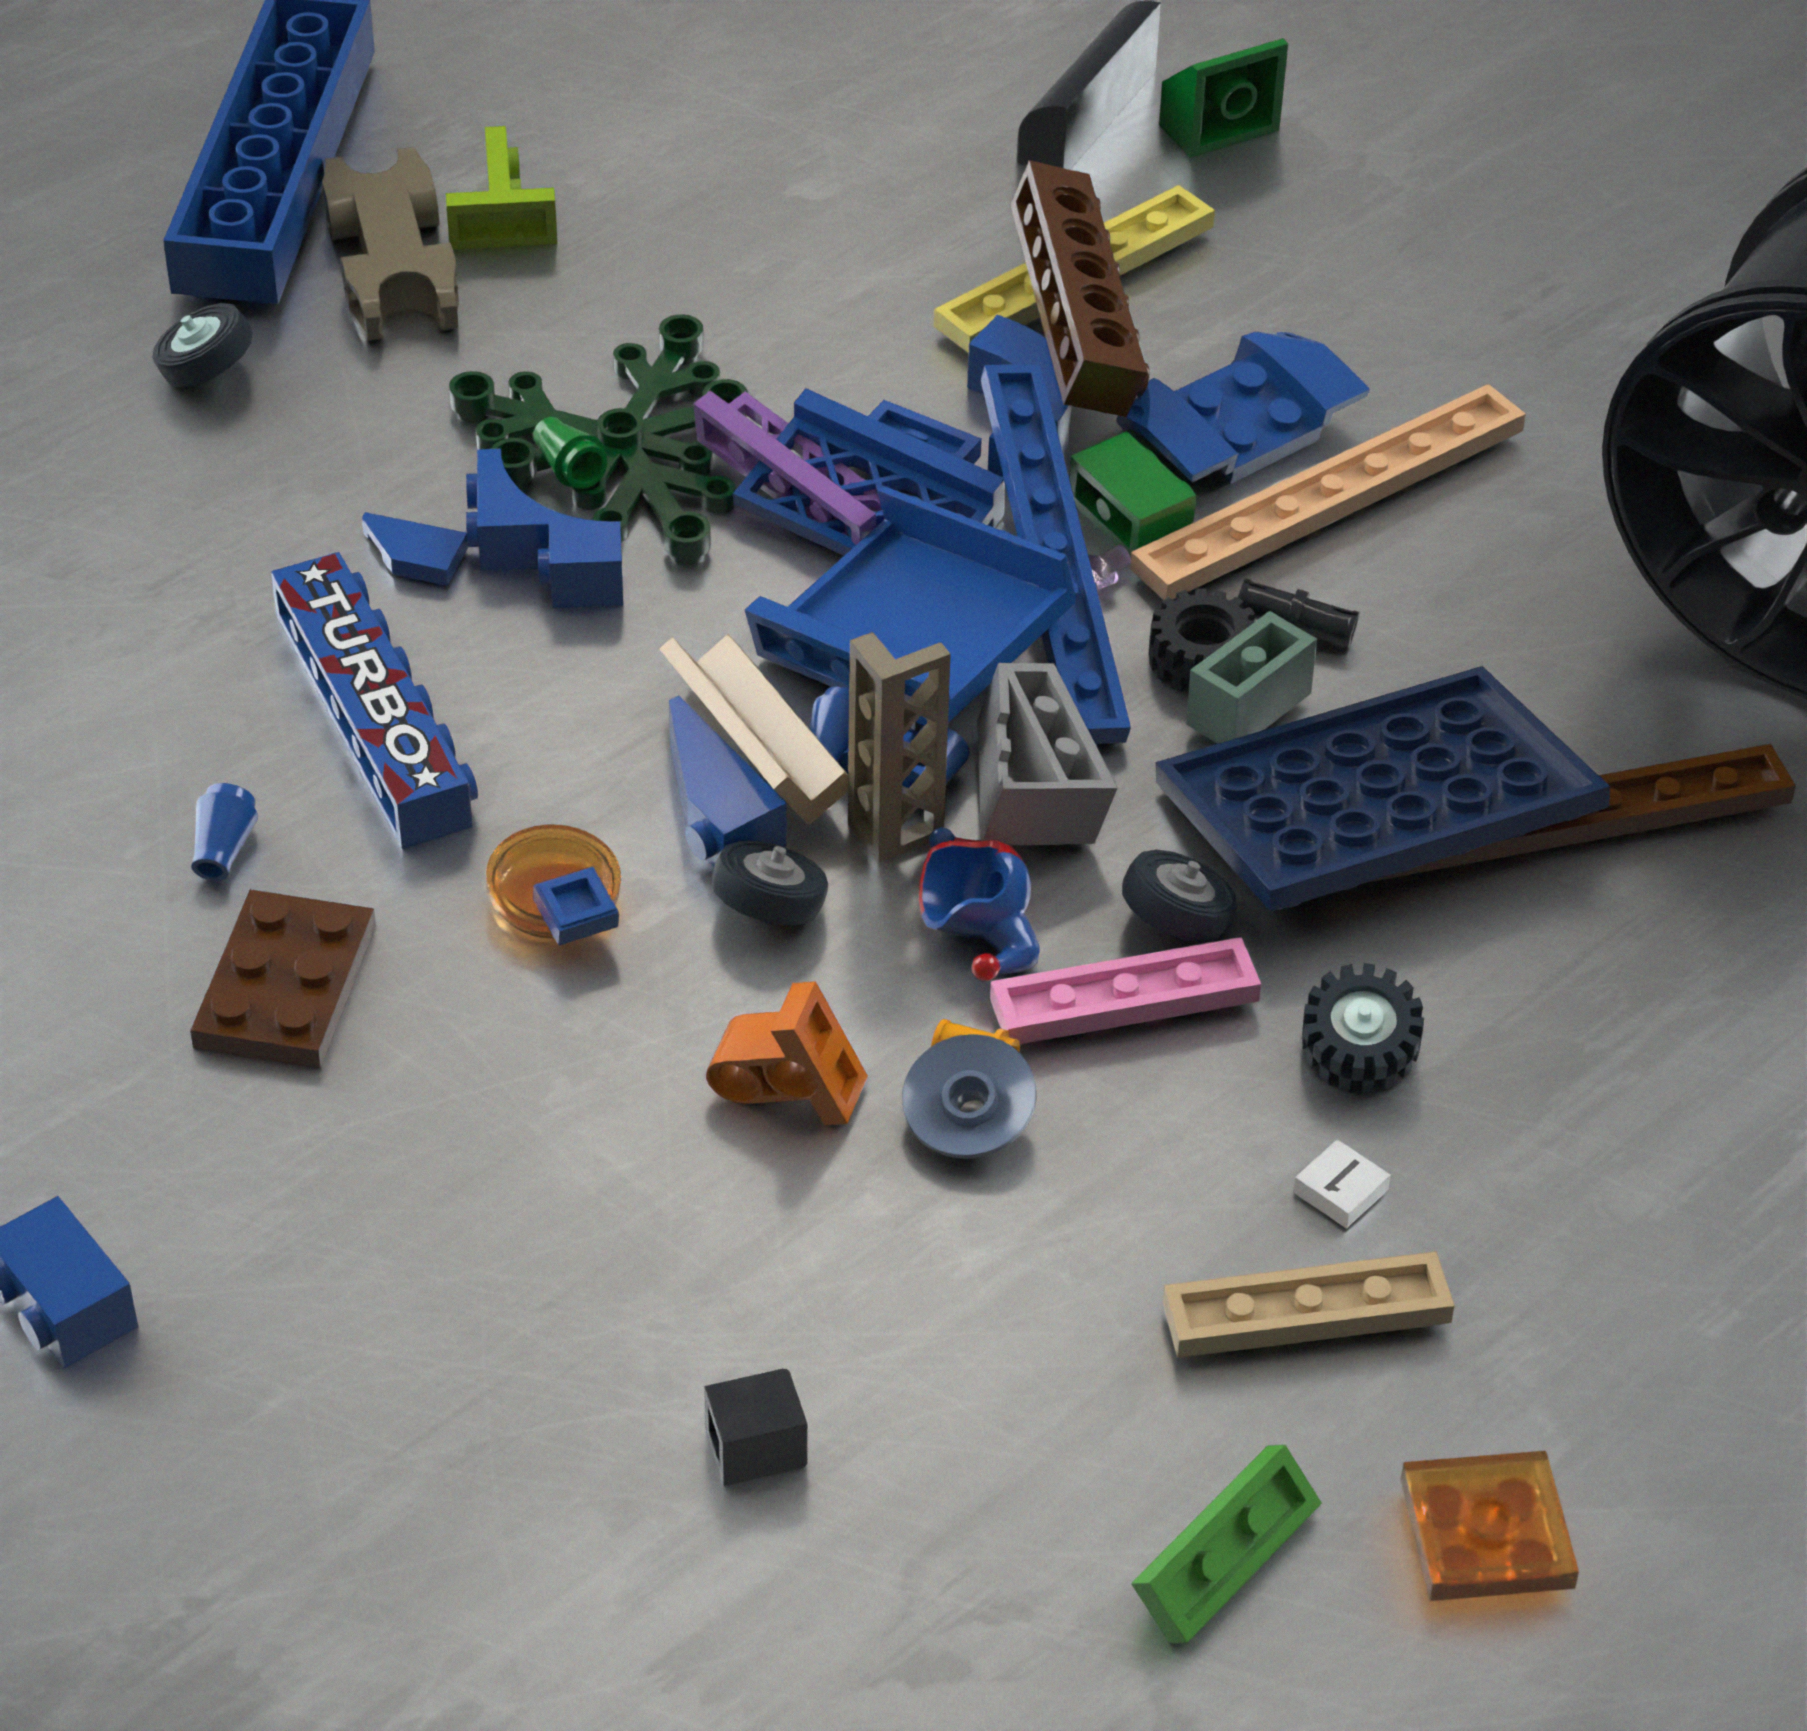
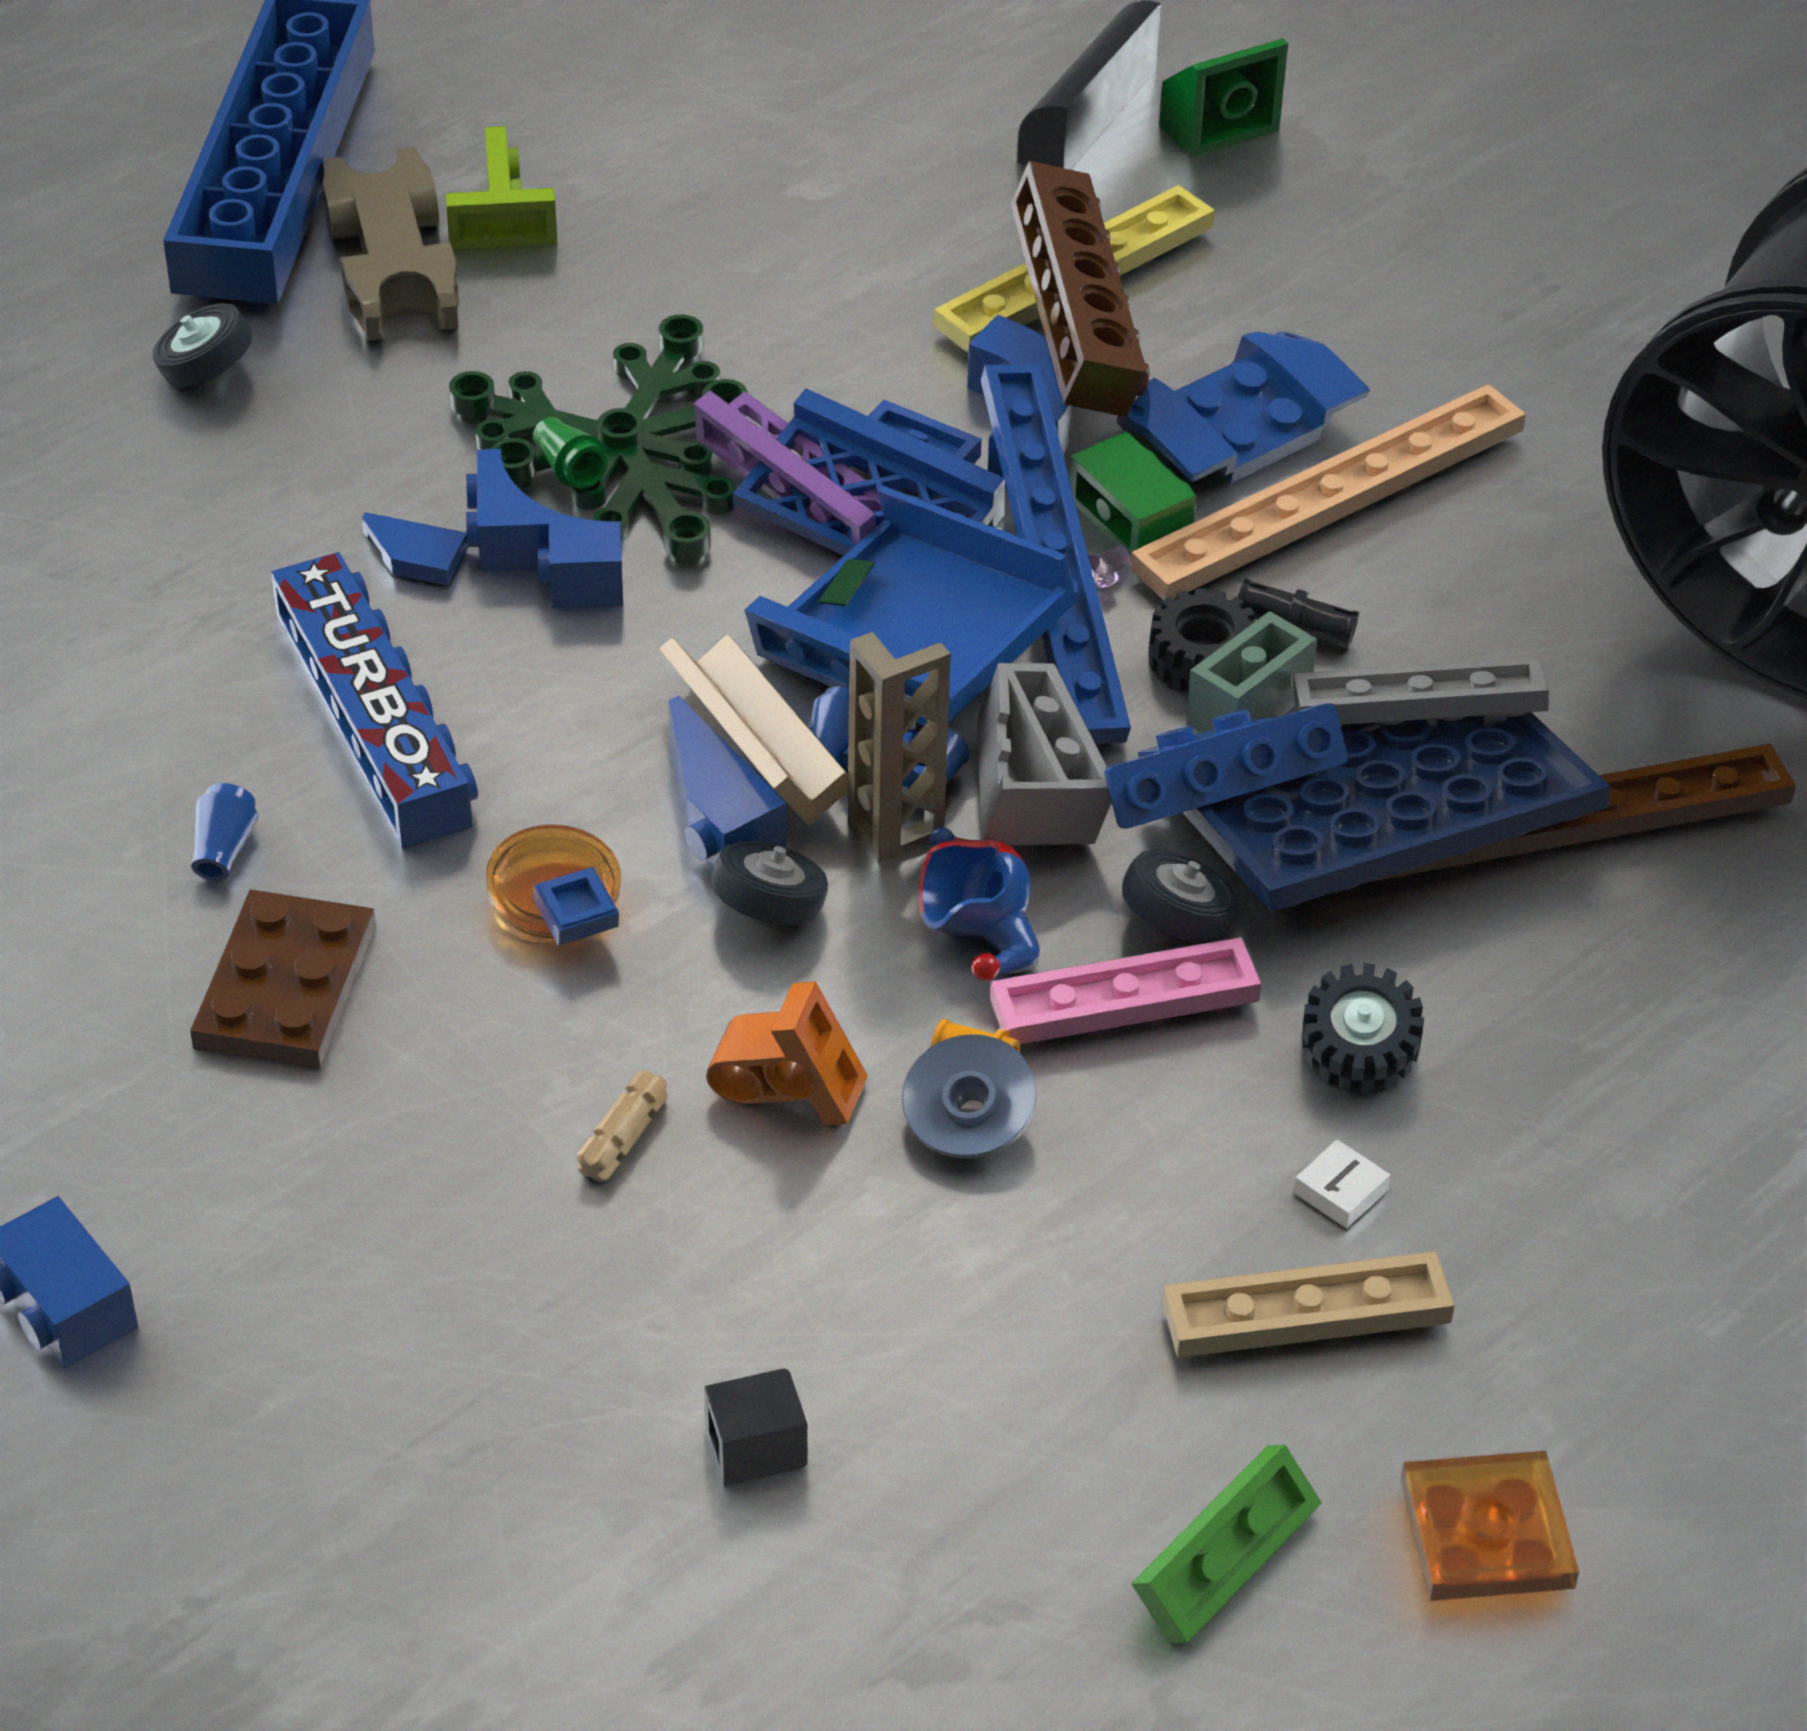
none -> tan axle [576,1070,668,1182]
none -> dark green piece [818,559,875,607]
none -> blue bracket [1104,703,1348,829]
none -> light grey plate [1293,657,1549,726]

